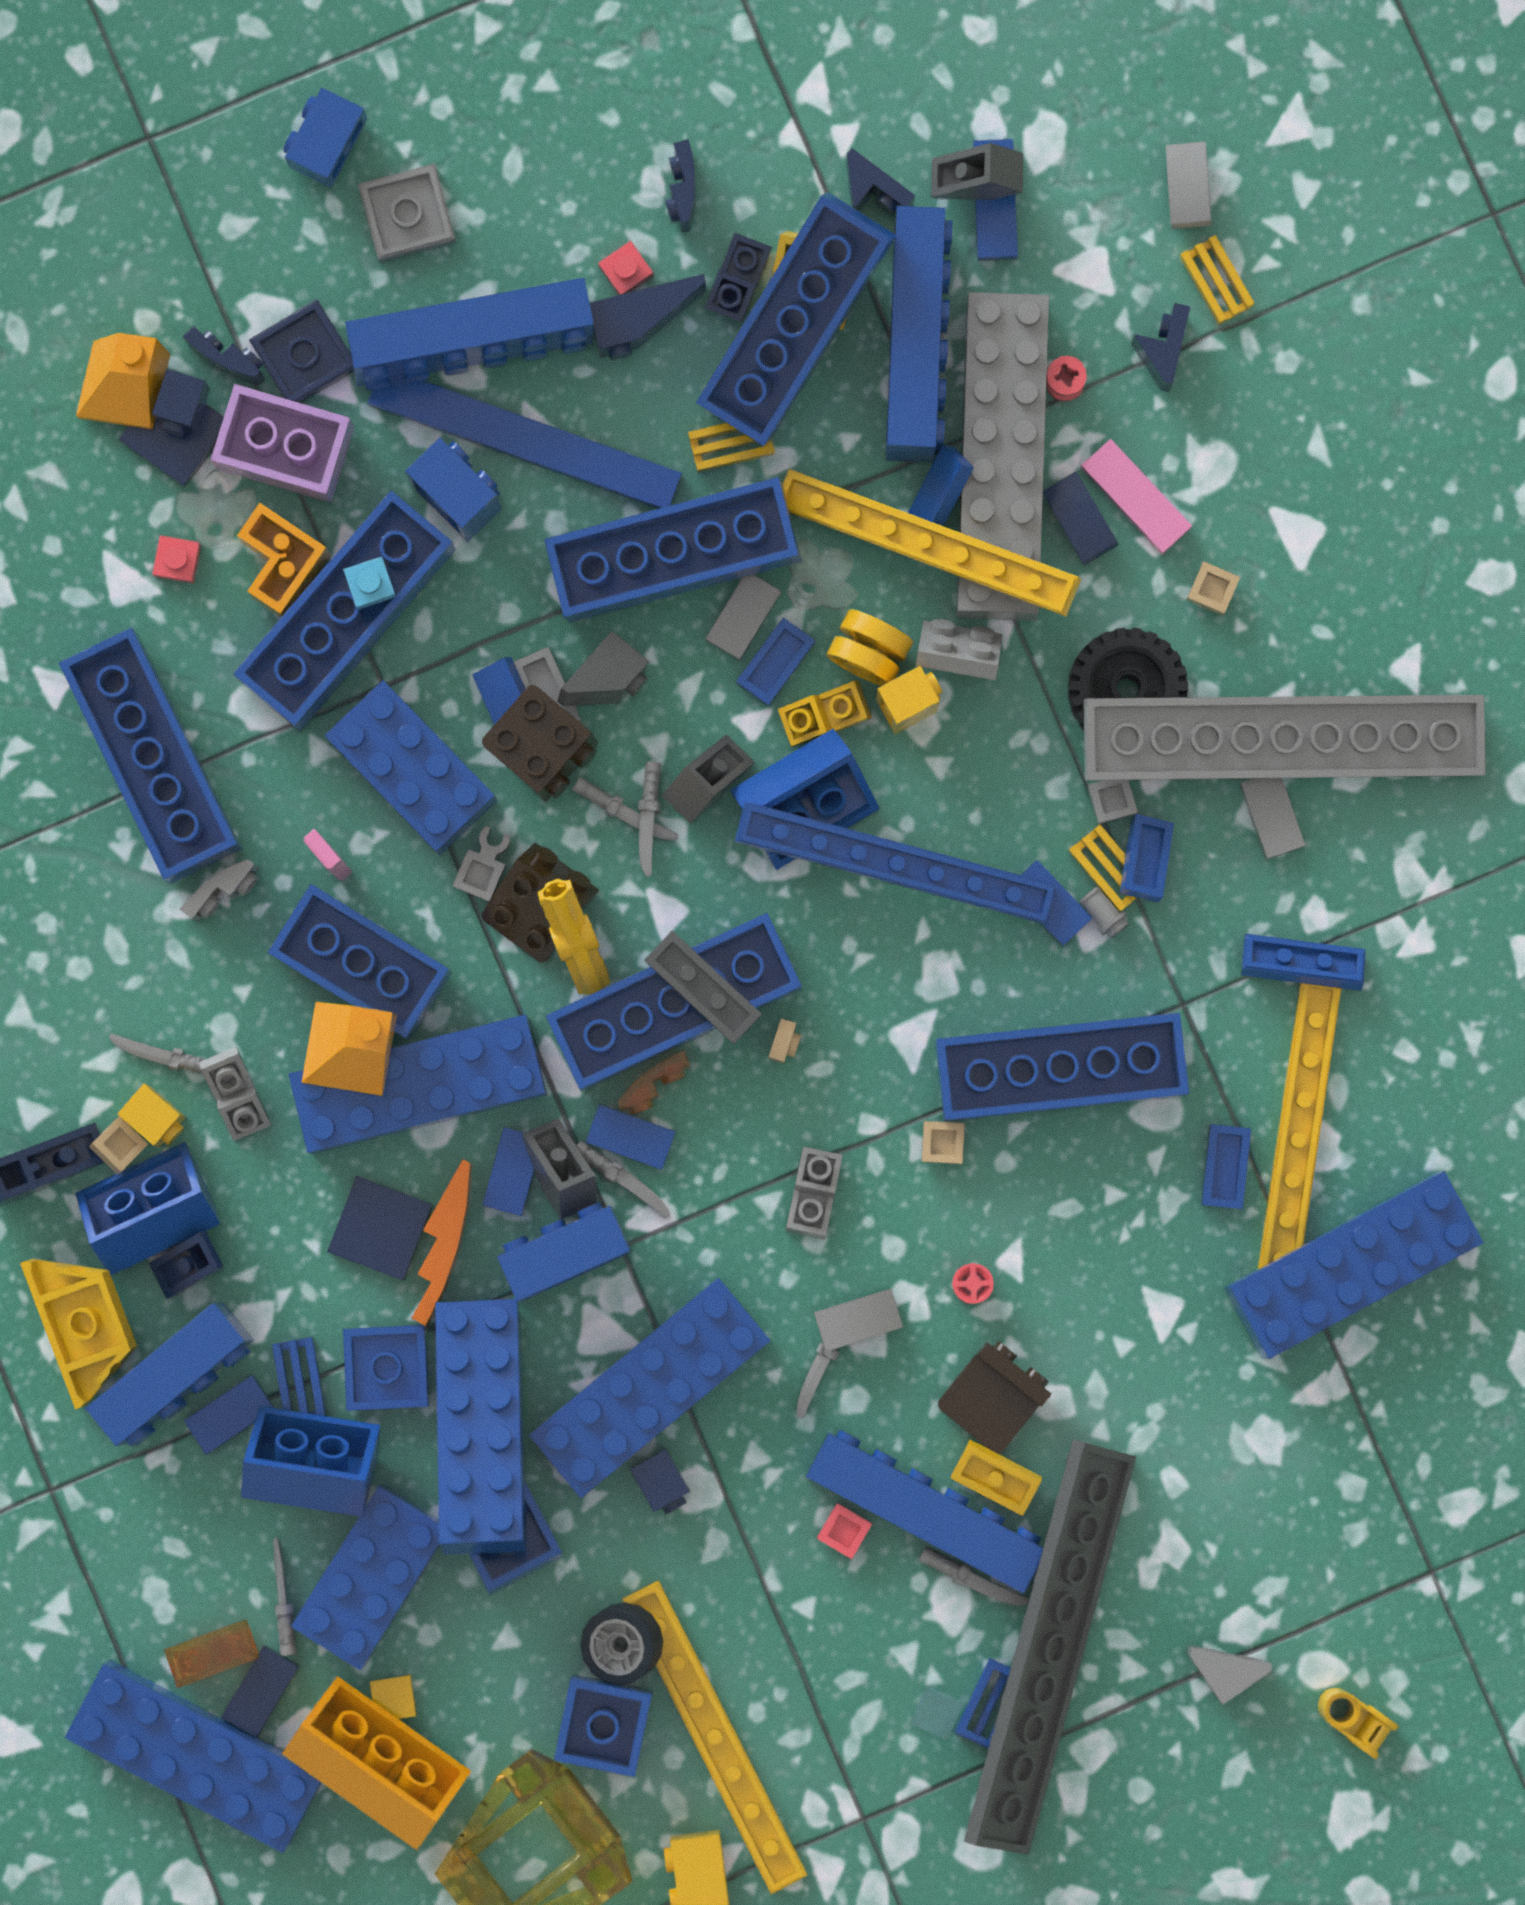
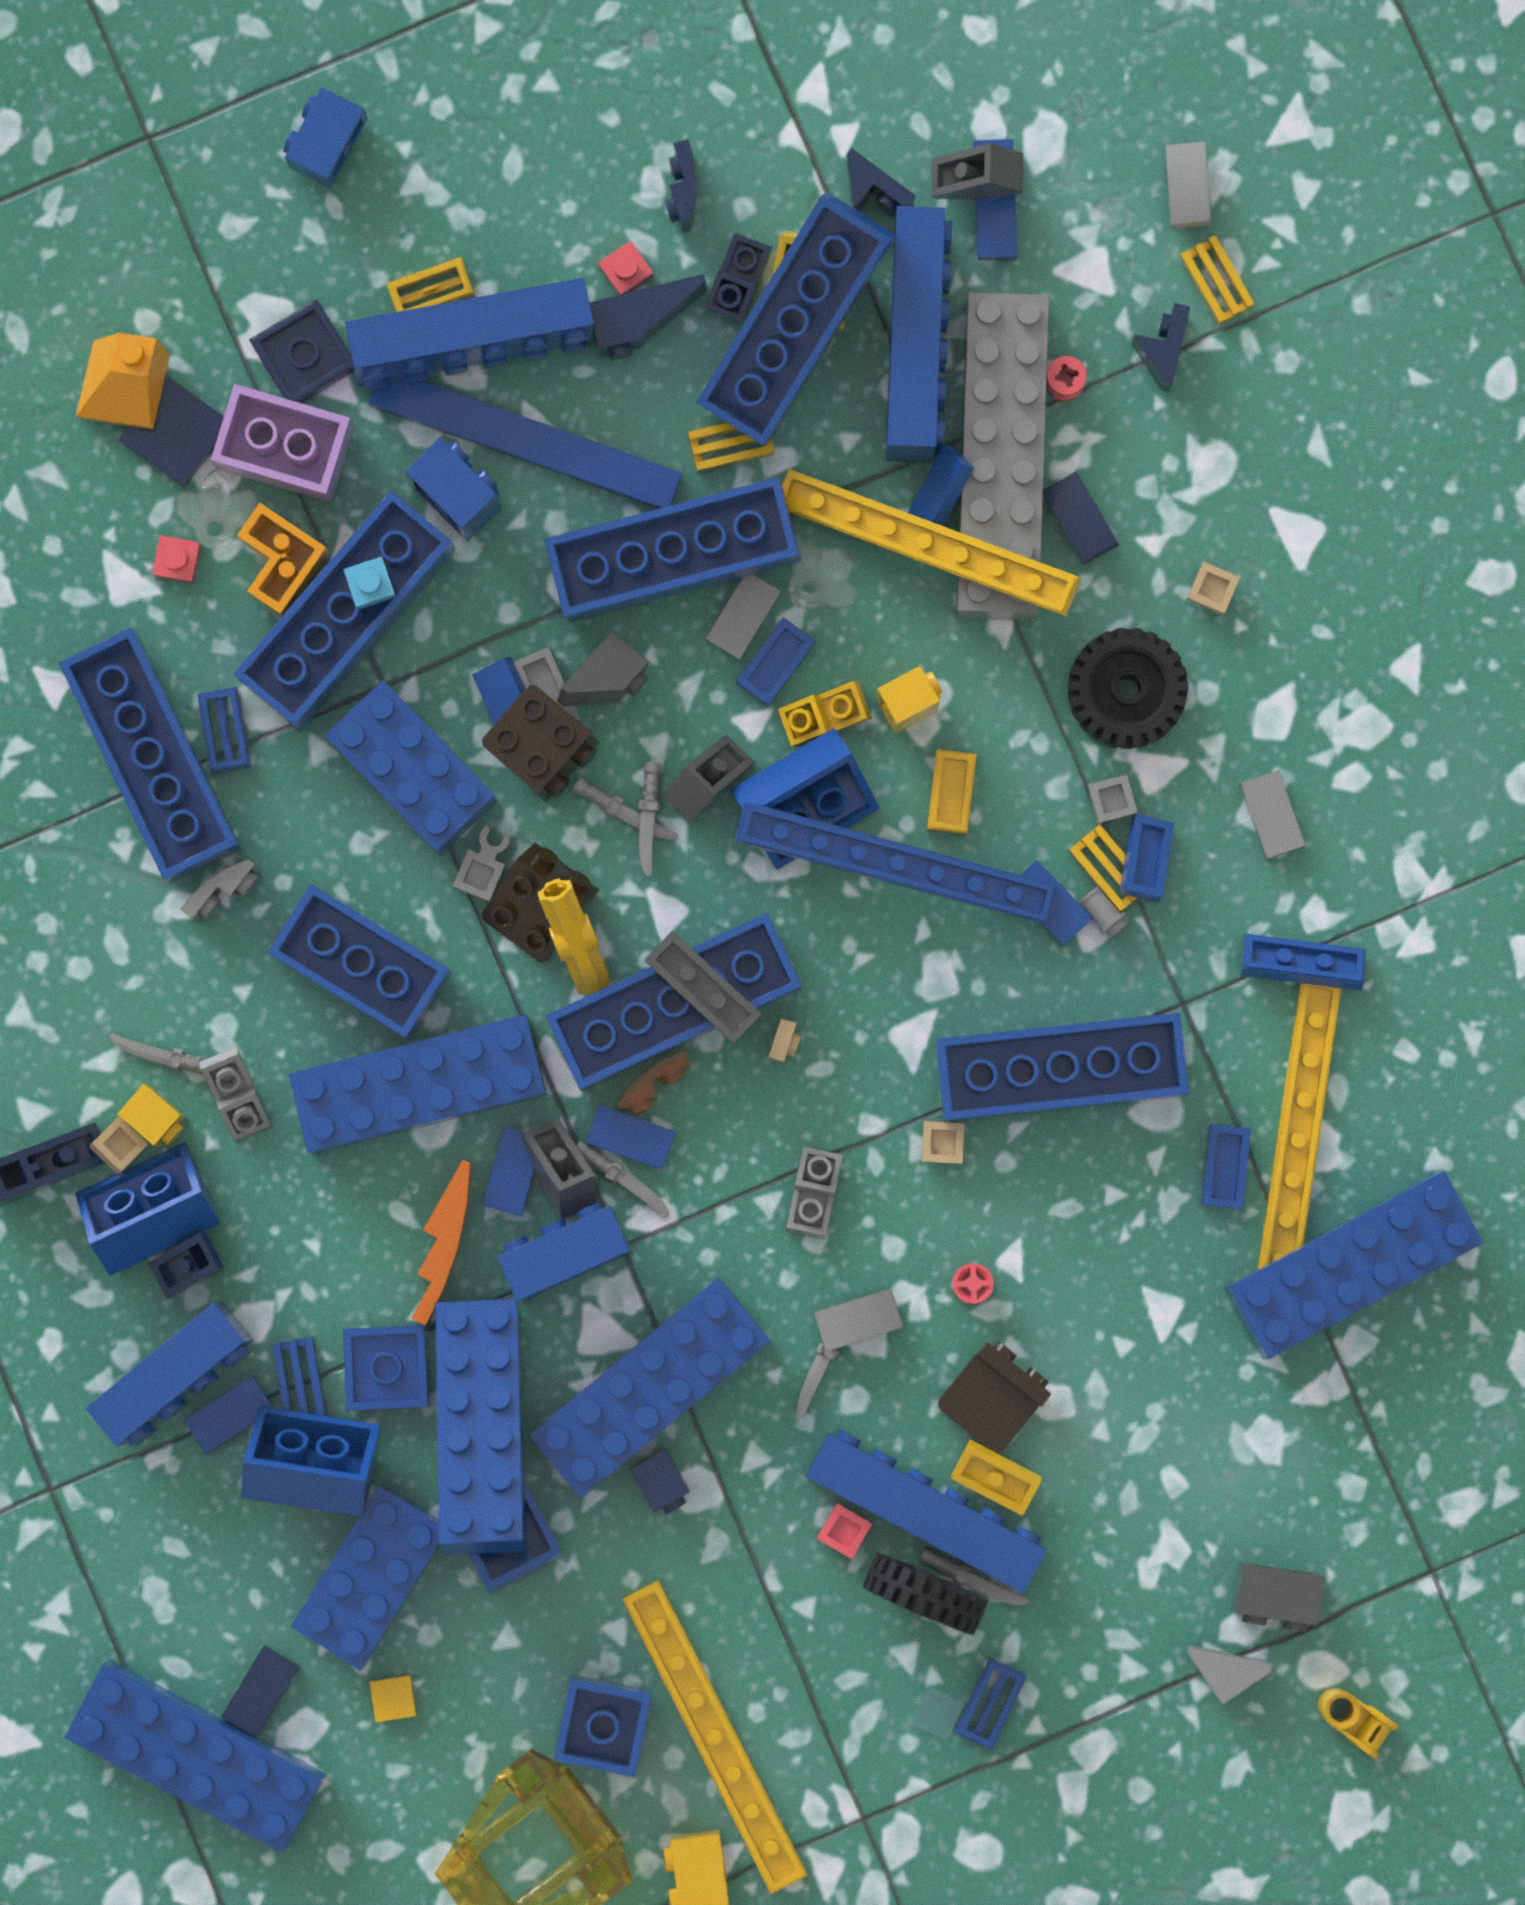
yellow wing [20,1258,138,1410] -> none
dark blue brick [152,369,210,436] -> none
clear orange slope [164,1619,260,1688] -> none
dark blue slope [182,326,265,385] -> none
light grey piece [273,1537,297,1656] -> none
light orange brick [282,1676,471,1850] -> none
light orange slope [302,1002,397,1096] -> none
bright pink tile [304,829,353,881] -> none
dark blue tile [327,1176,433,1281] -> none
light grey tile [358,163,456,263] -> none
wheel [580,1602,663,1686] -> none
yellow wheel [826,609,914,686] -> none
light grey plate [916,619,1002,680] -> none
dark grey plate [964,1439,1136,1854] -> none
bright pink tile [1080,439,1192,555] -> none
light grey plate [1084,695,1485,781] -> none
none -> blue tile [197,687,252,774]
none -> yellow tile [386,257,475,312]
none -> black wheel [863,1553,988,1635]
none -> yellow tile [927,749,977,835]
none -> dark grey brick [1233,1562,1325,1632]

